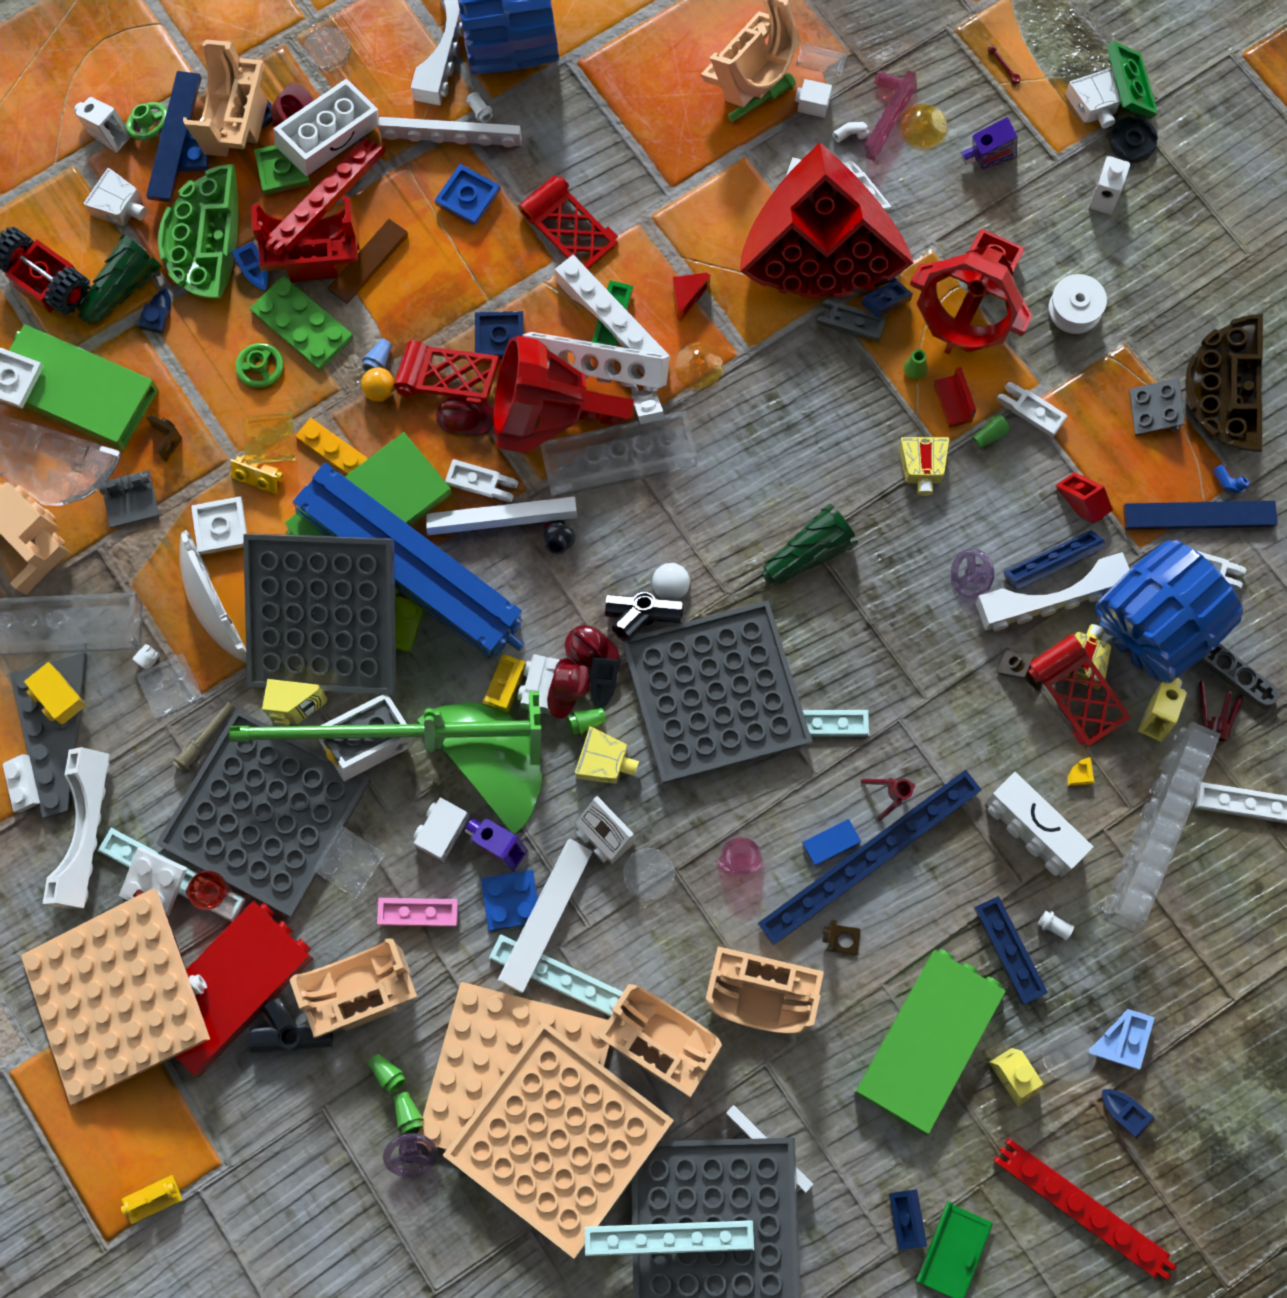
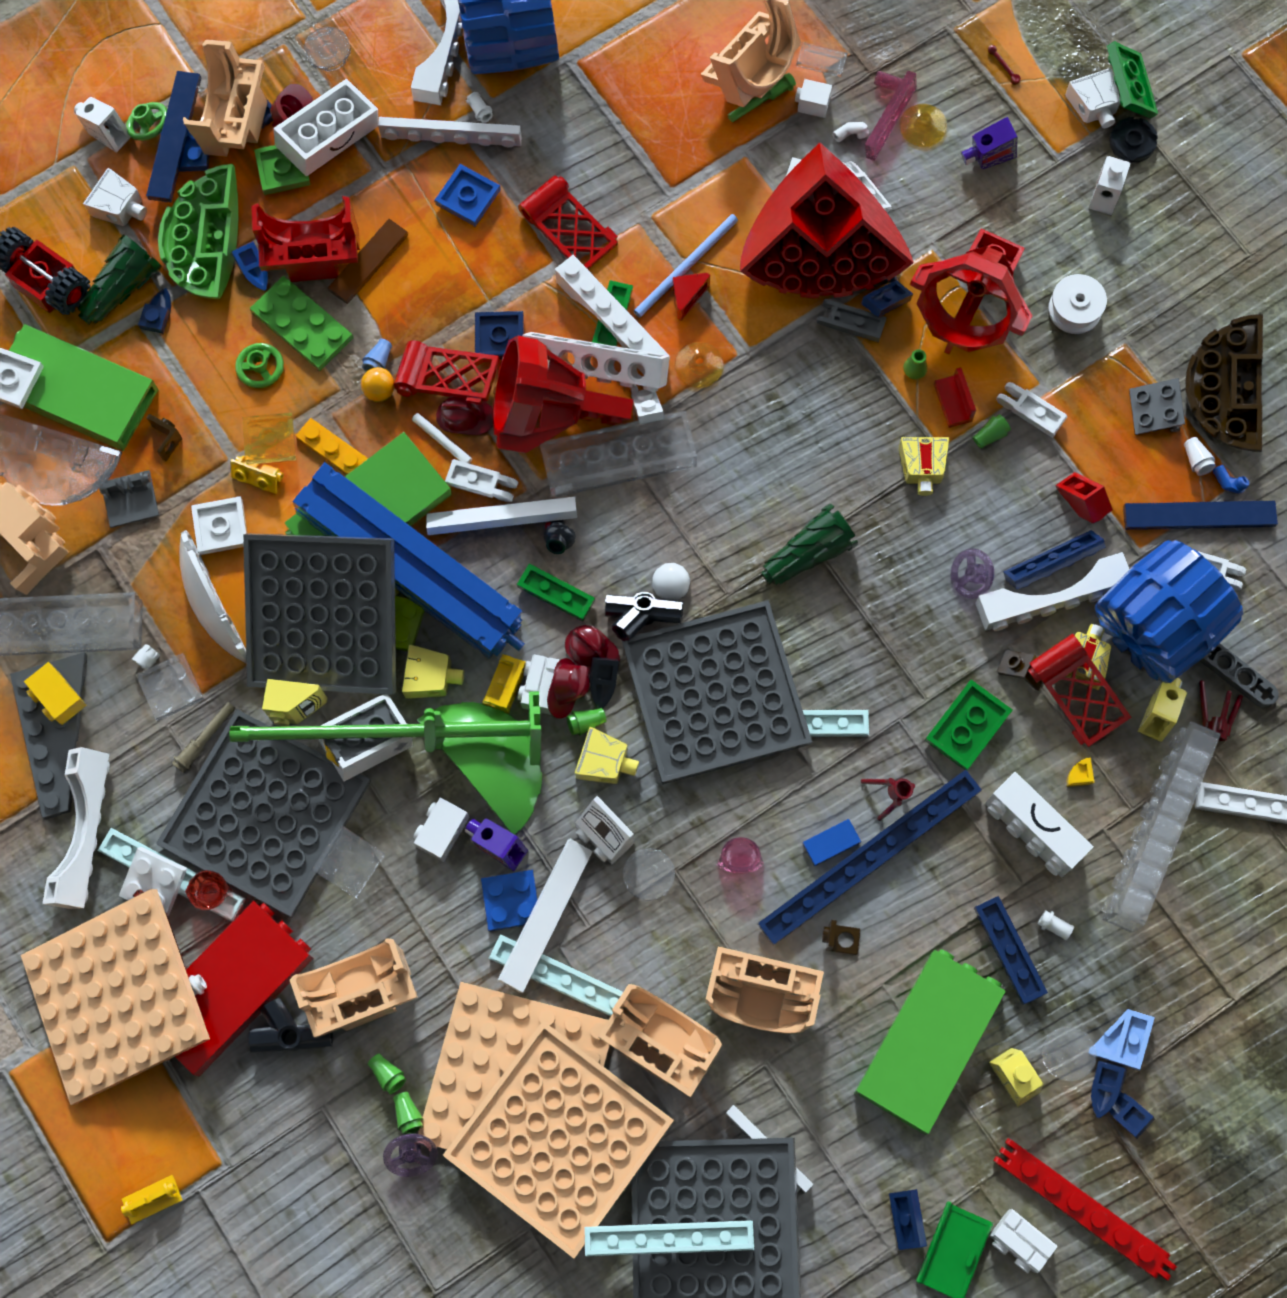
white plate [3,754,40,813] -> none
red hinge [265,138,386,256] -> none
bright pink plate [377,898,459,927] -> none
none -> light yellow torso [402,645,464,698]
none -> white bar [412,413,472,464]
none -> green plate [517,563,595,622]
none -> light blue piece [634,214,738,318]
none -> green plate [924,679,1013,770]
none -> white brick [989,1209,1057,1274]
none -> dark blue plate [1091,1061,1127,1118]
none -> white cone [1184,437,1216,476]

